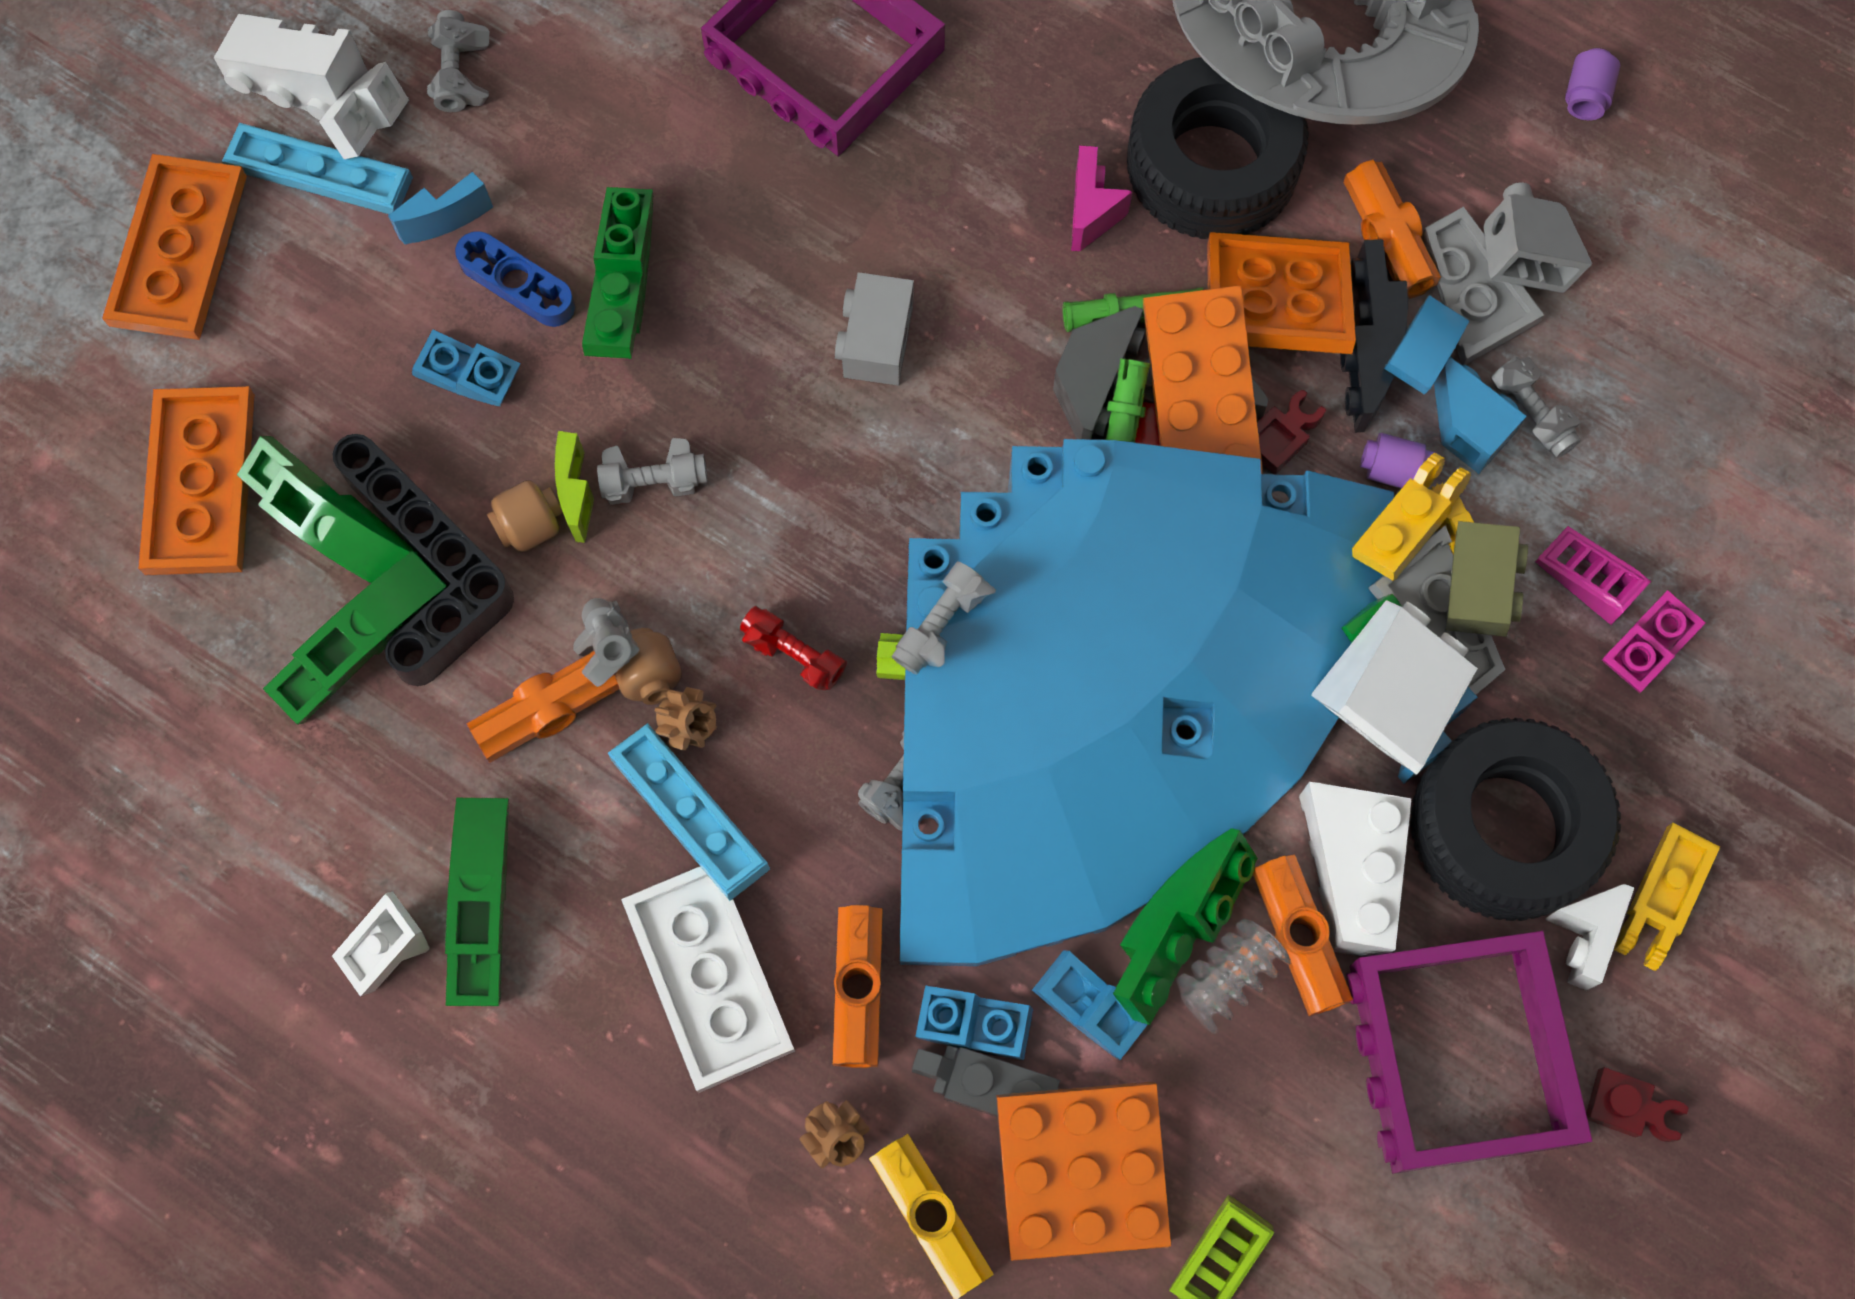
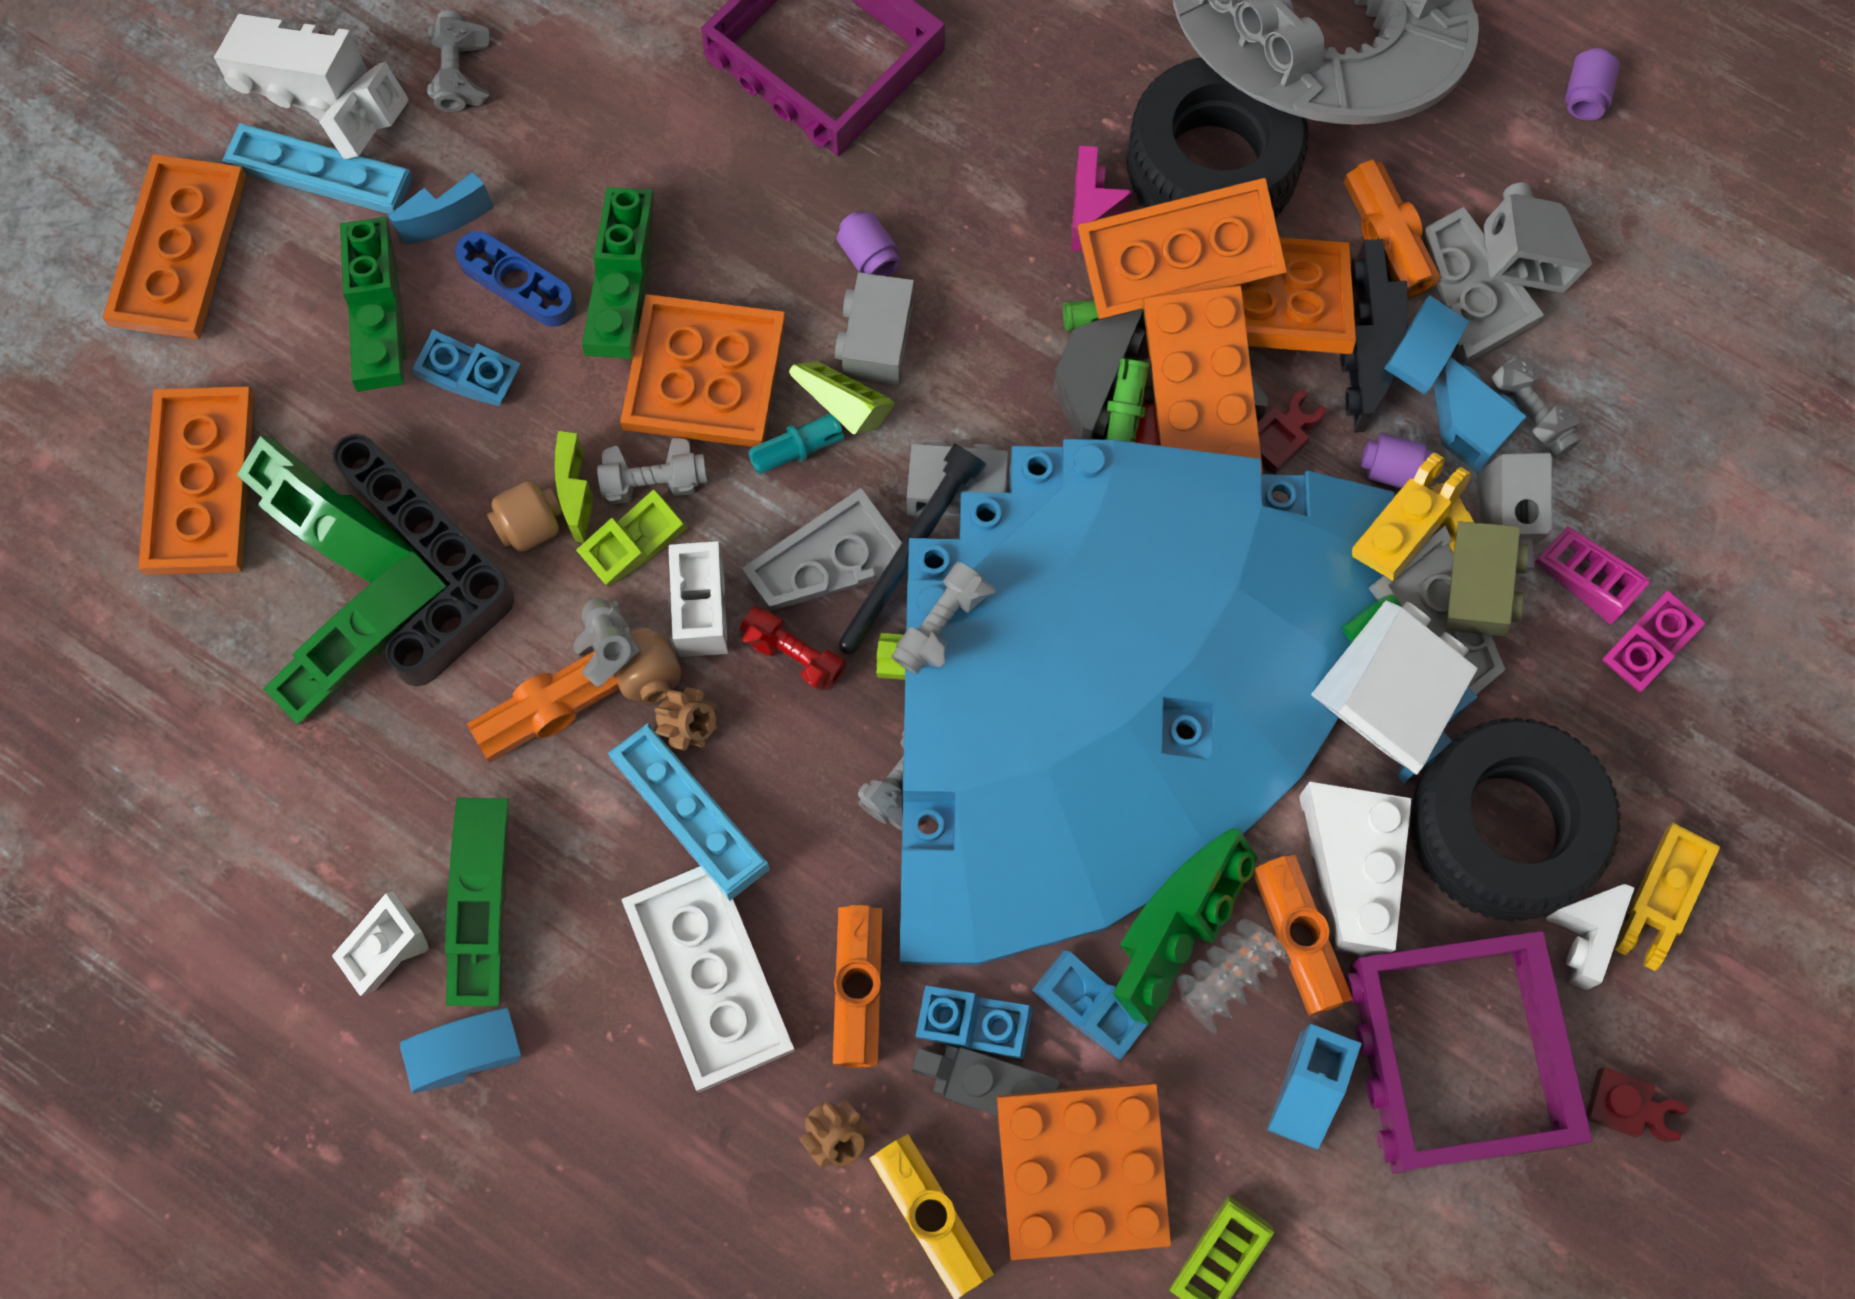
none -> green slope [340,216,407,392]
none -> dark azure slope [400,1007,521,1094]
none -> lime slope [576,489,689,587]
none -> orange plate [620,294,786,447]
none -> white brick [669,541,728,657]
none -> light grey wing [741,488,908,612]
none -> teal axle [748,413,844,473]
none -> lime slope [789,361,895,434]
none -> medium lavender brick [836,211,901,277]
none -> black piece [839,443,987,654]
none -> light grey brick [906,440,1008,519]
none -> orange plate [1077,178,1287,320]
none -> dark azure slope [1267,1024,1362,1150]
none -> light grey torso [1477,453,1552,571]

